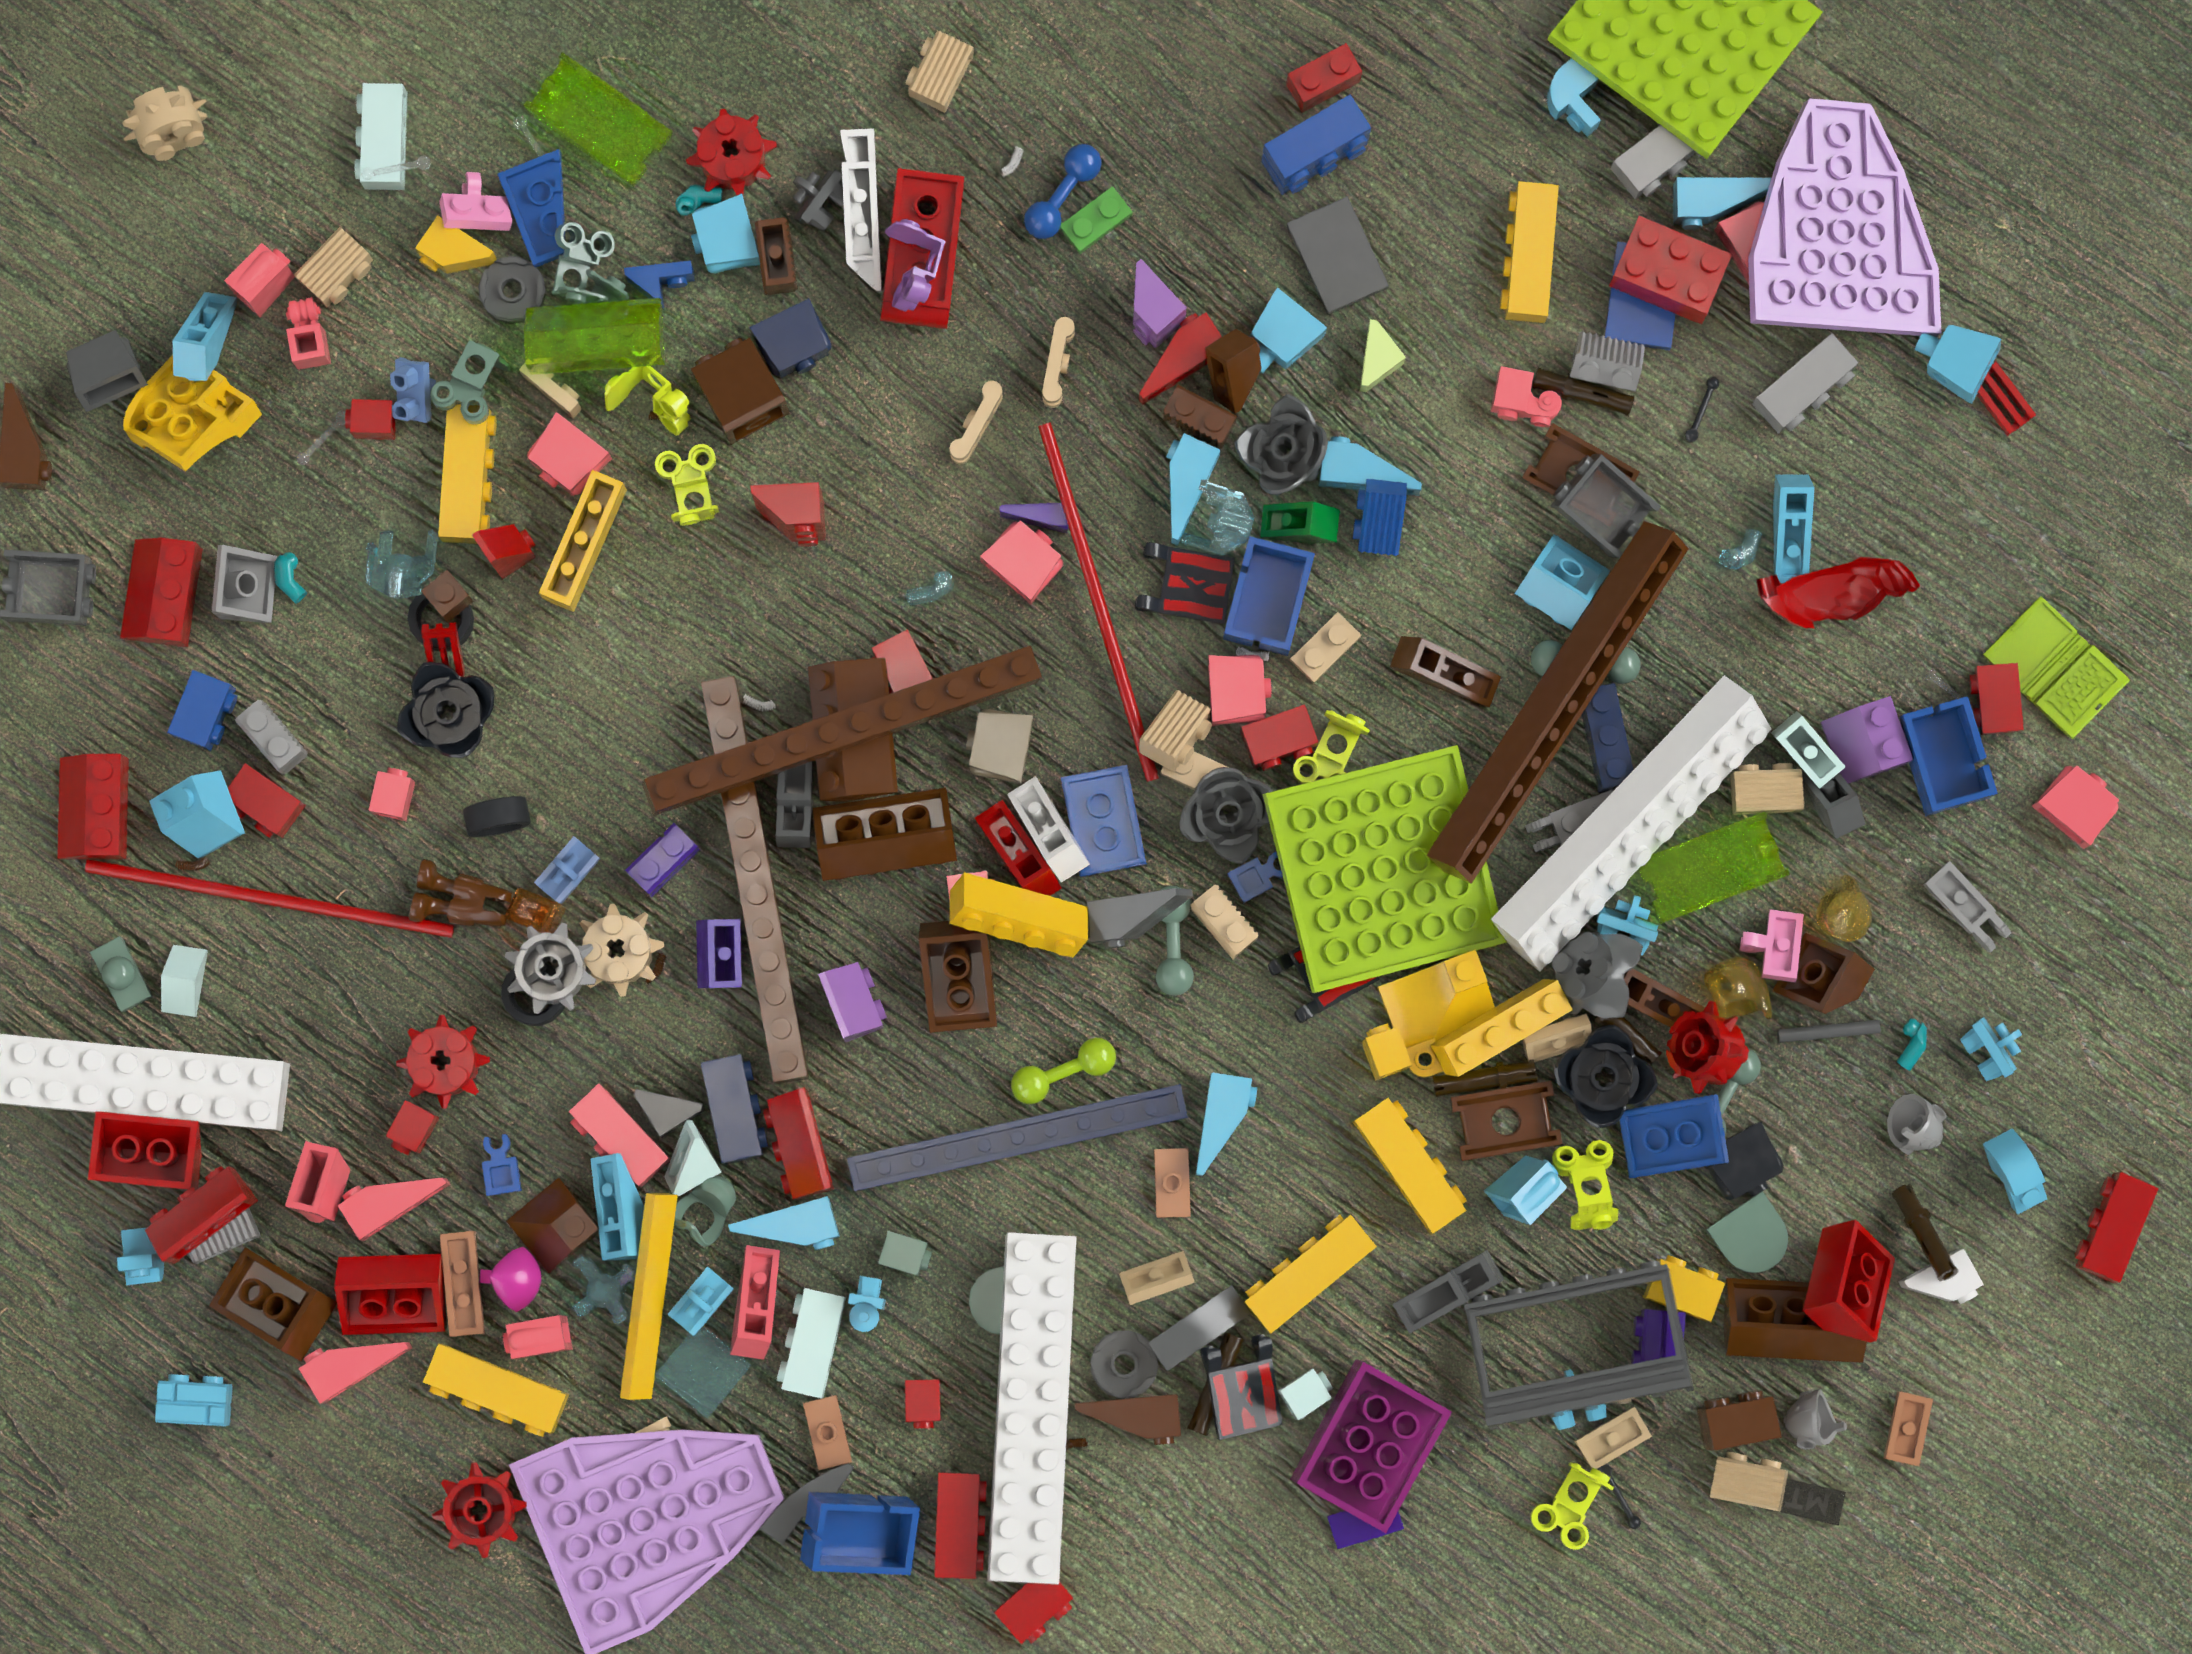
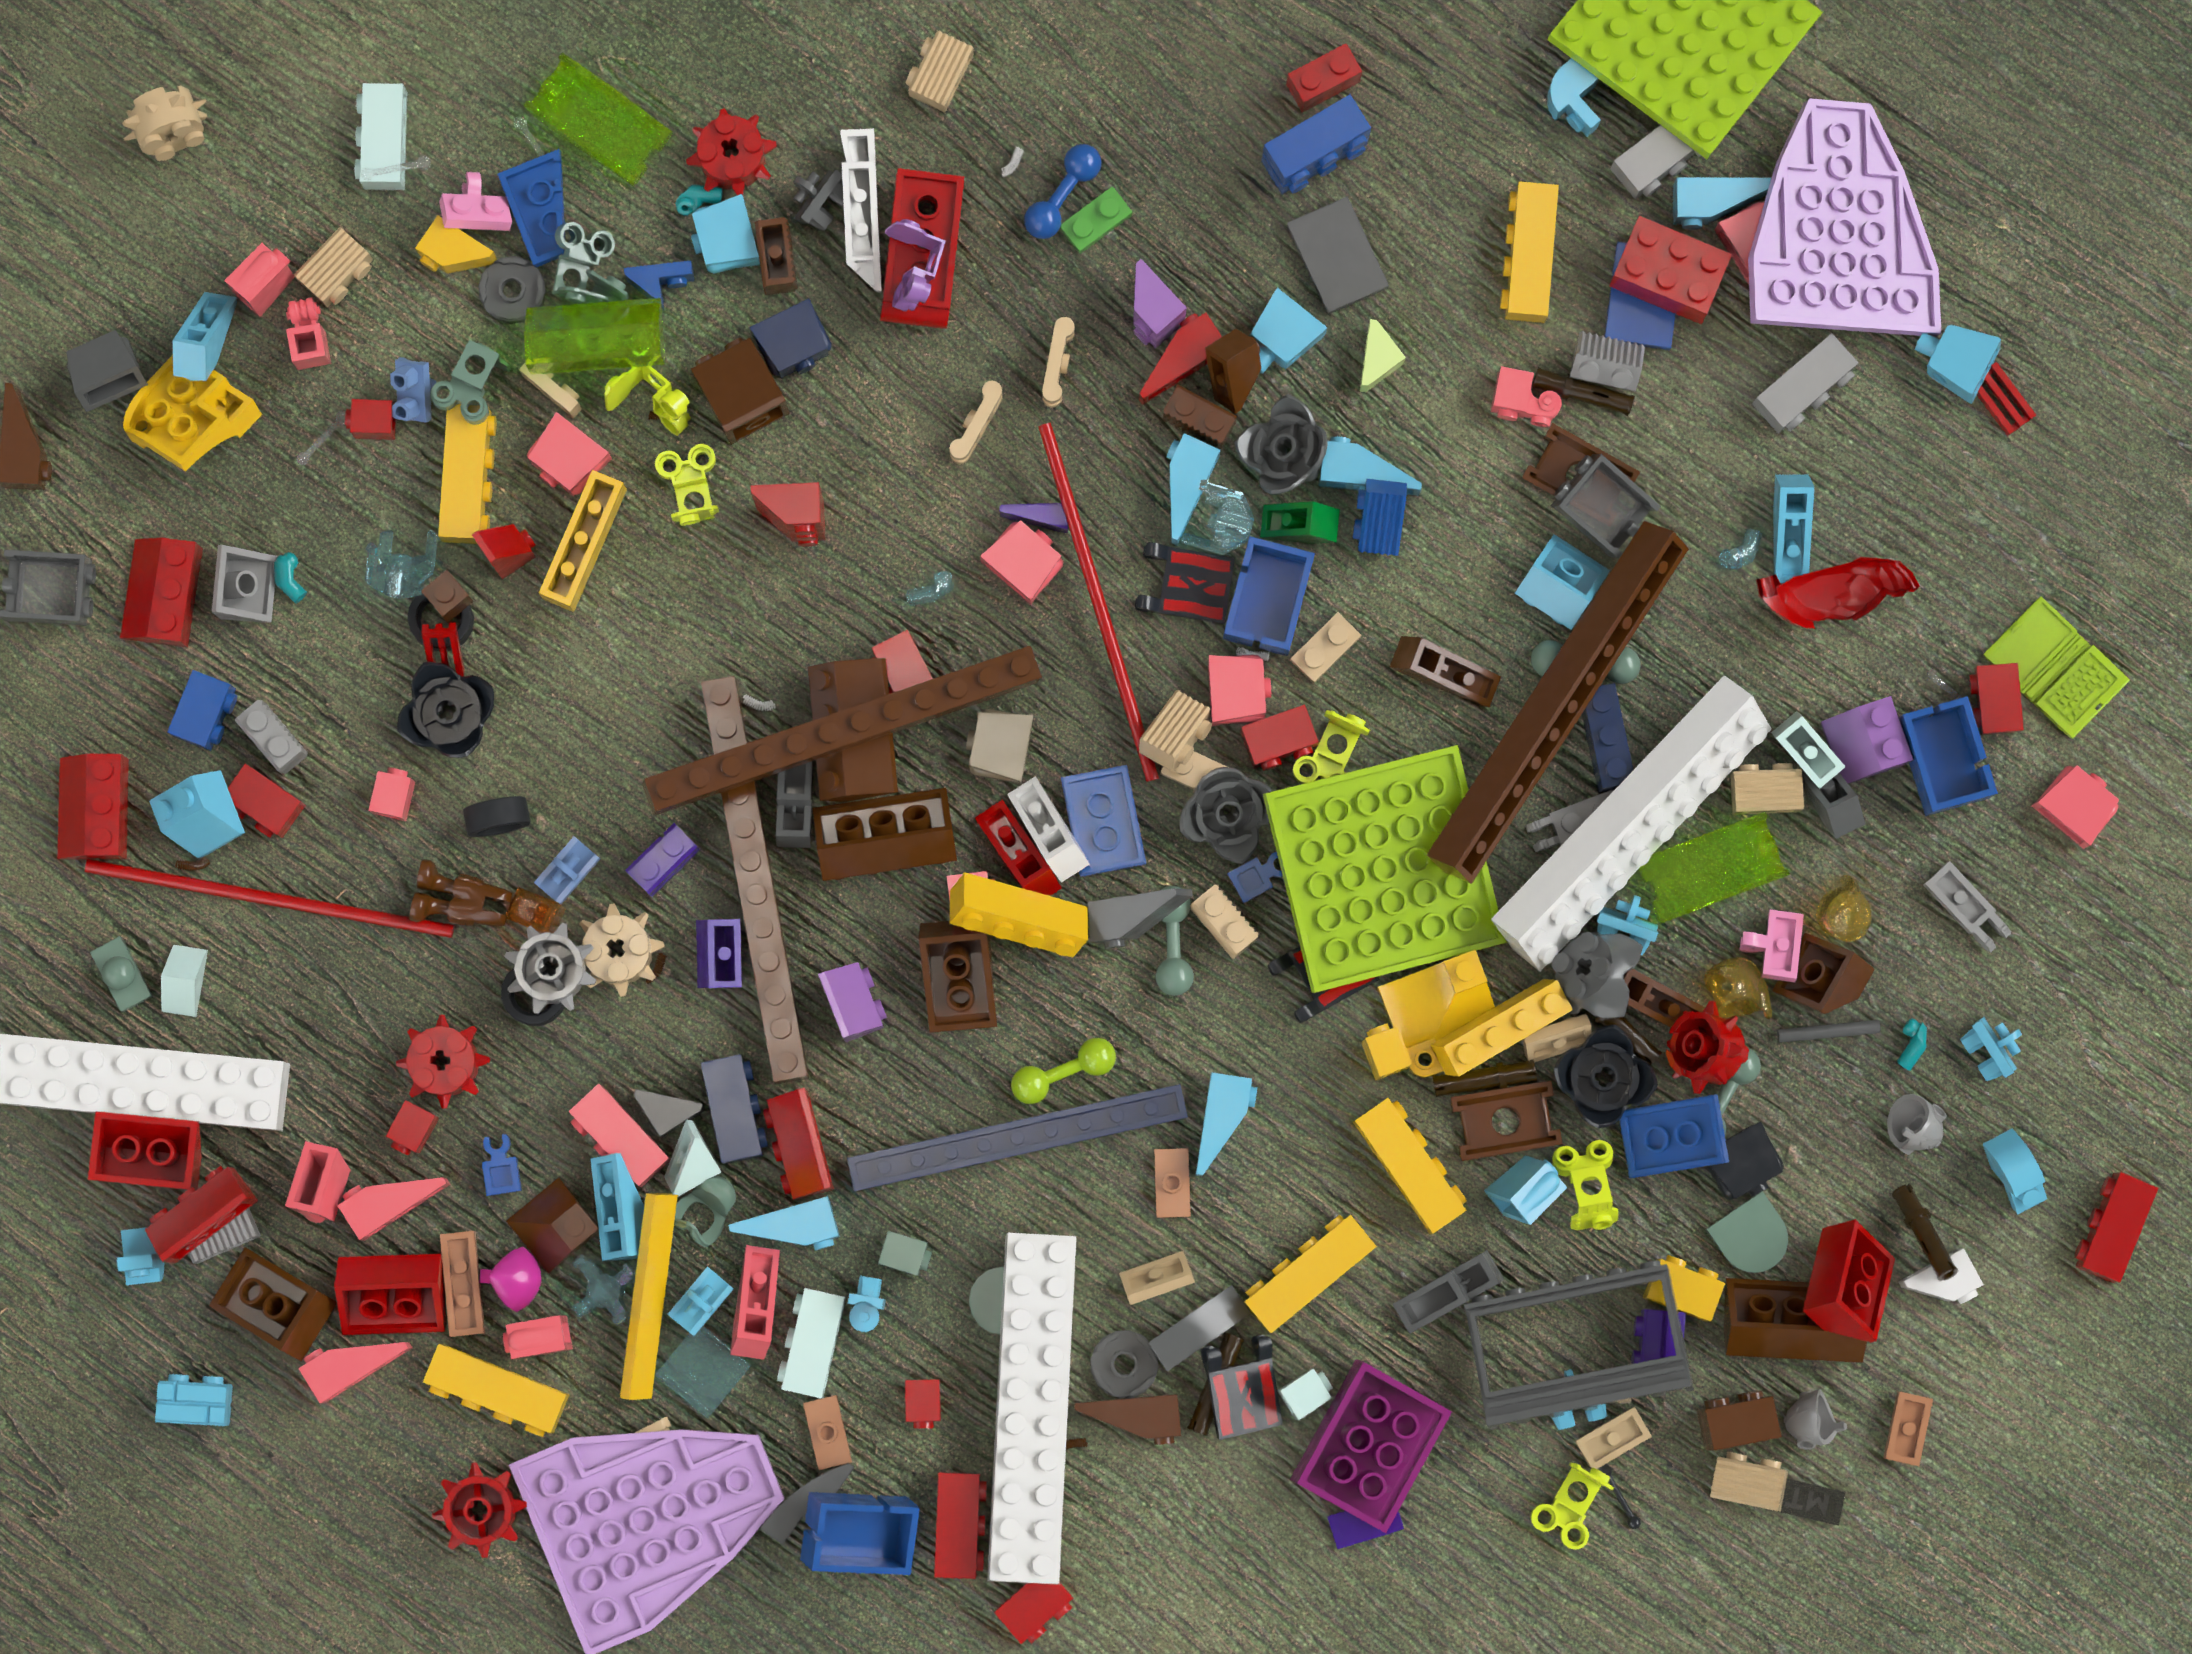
black hinge [1685,377,1720,443] -> none

